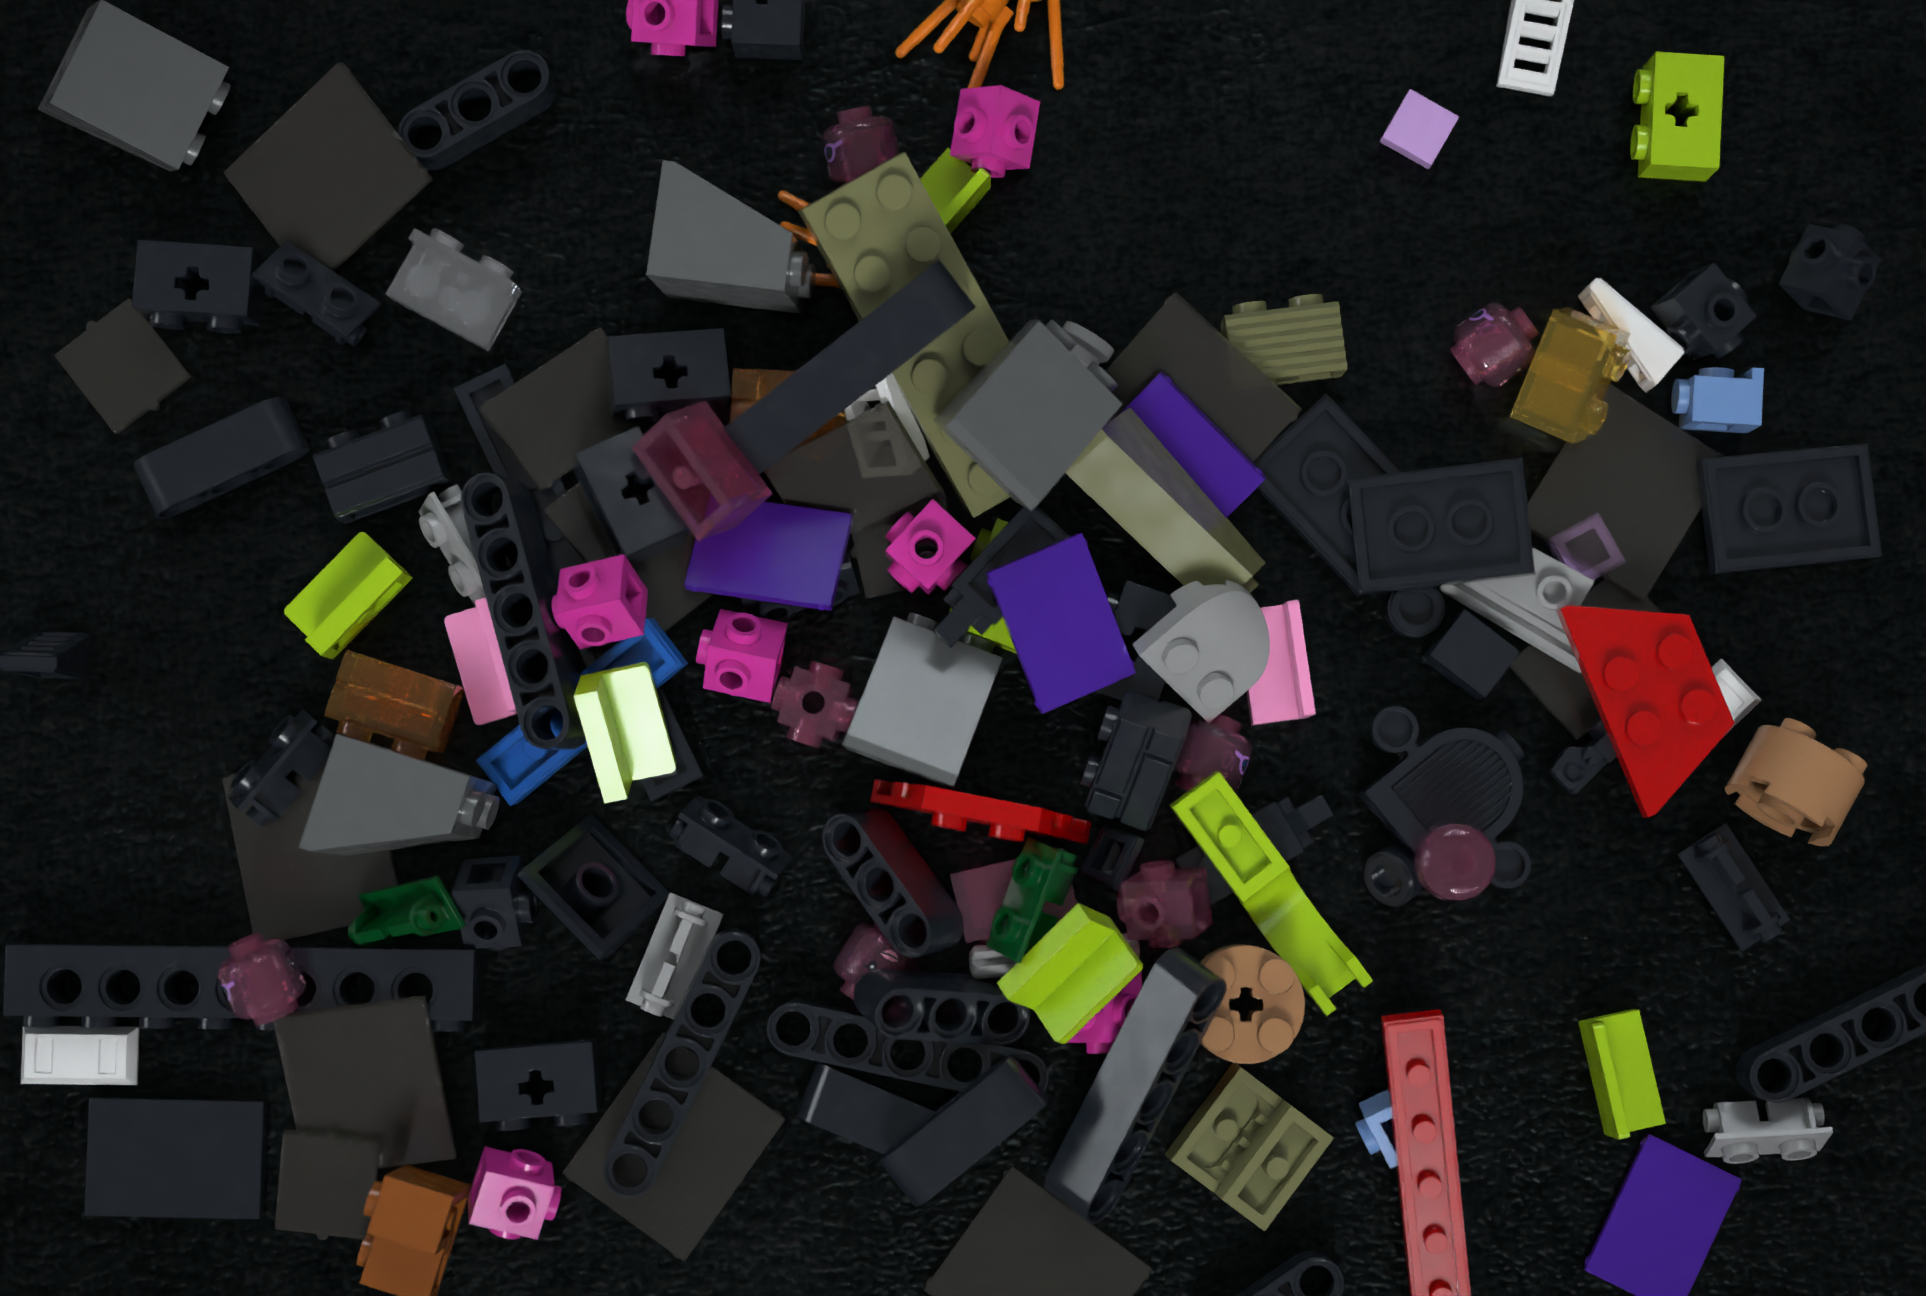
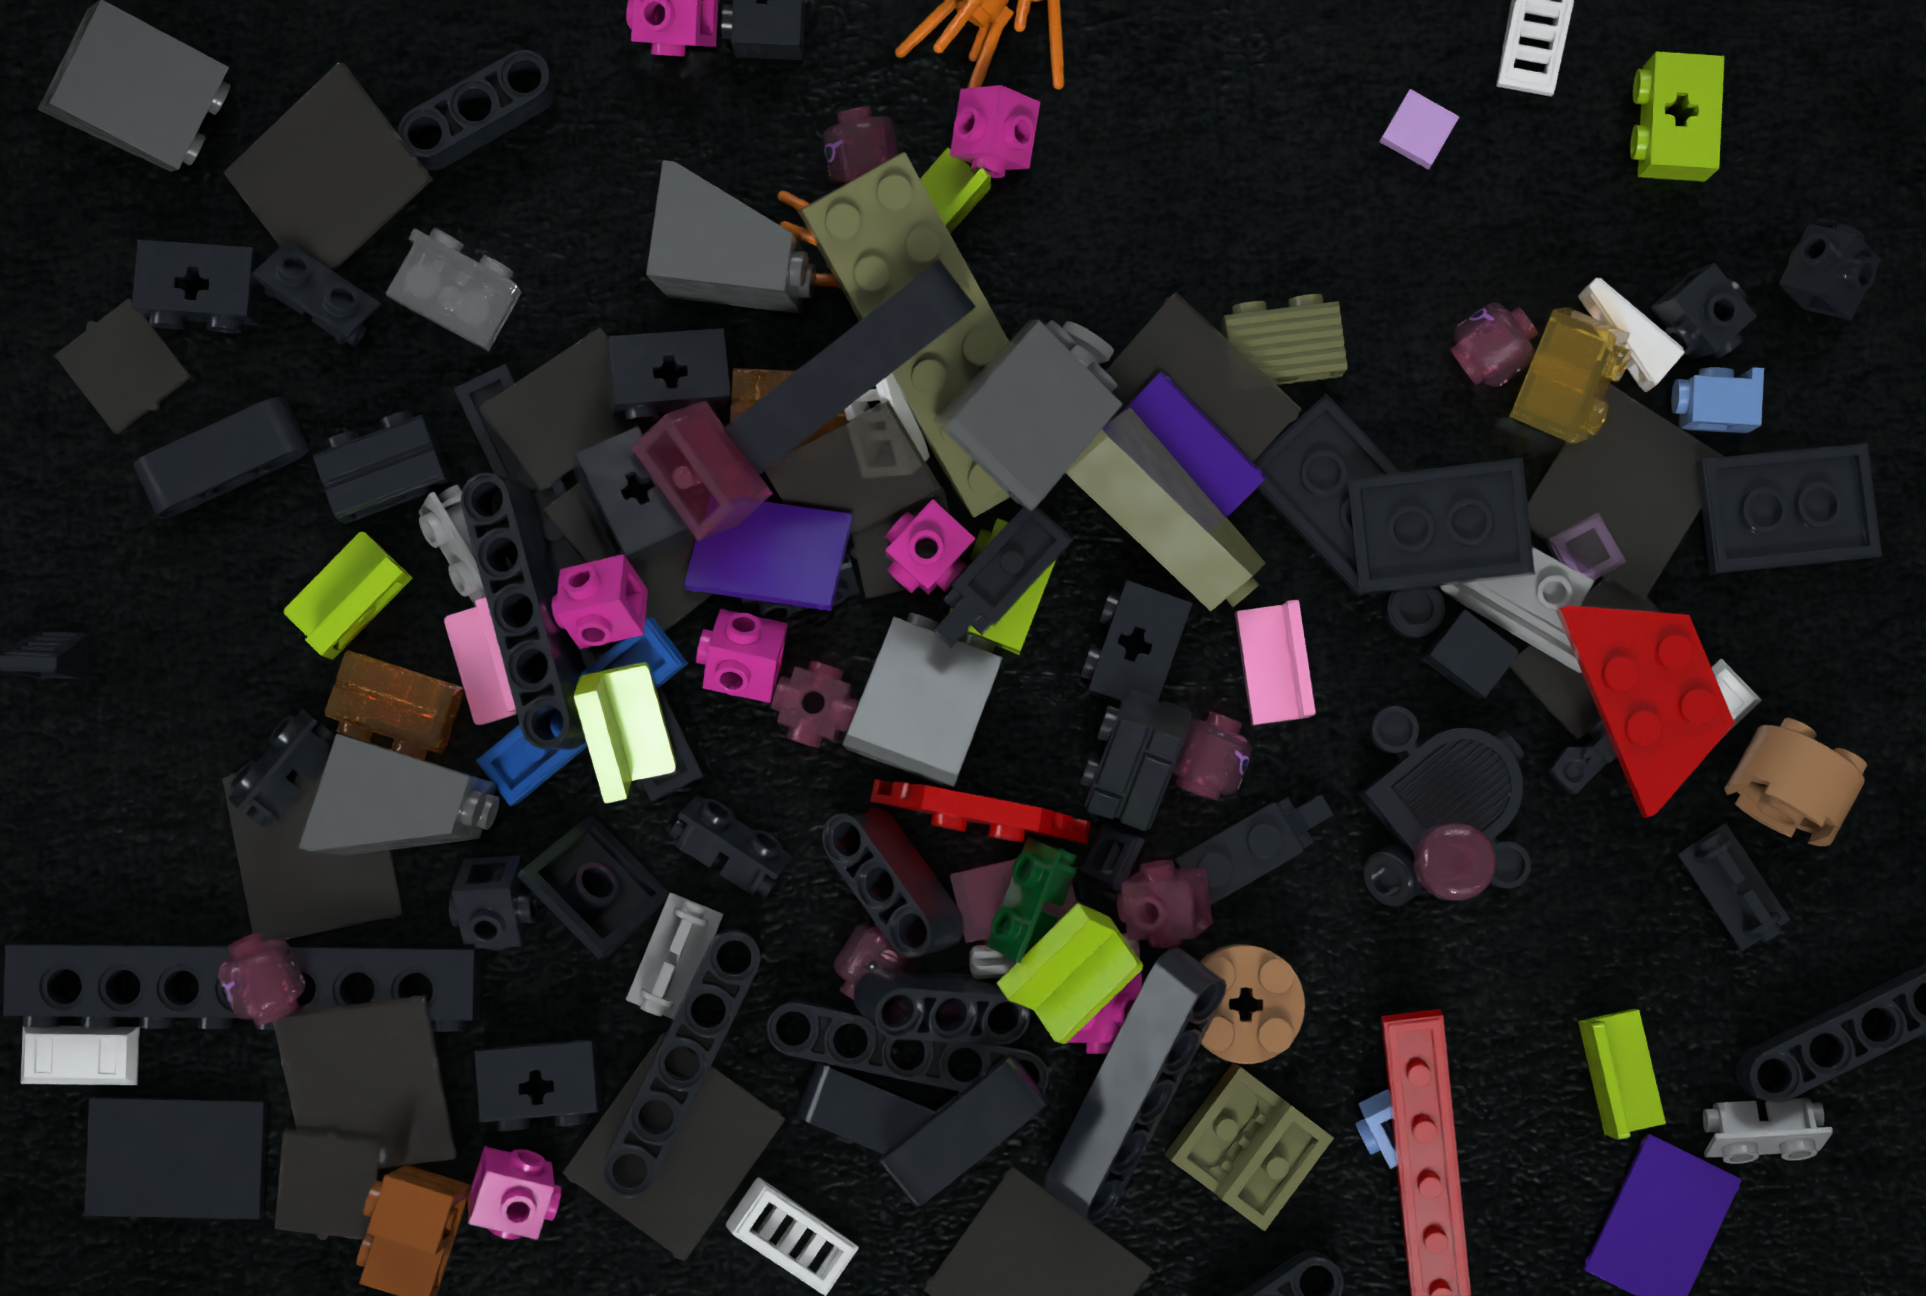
dark green hinge [348,876,466,948] -> none
dark purple piece [985,533,1136,714] -> none
light grey slope [1133,580,1270,723] -> none
lime piece [1170,770,1373,1016] -> none
none -> white slope [726,1177,859,1296]

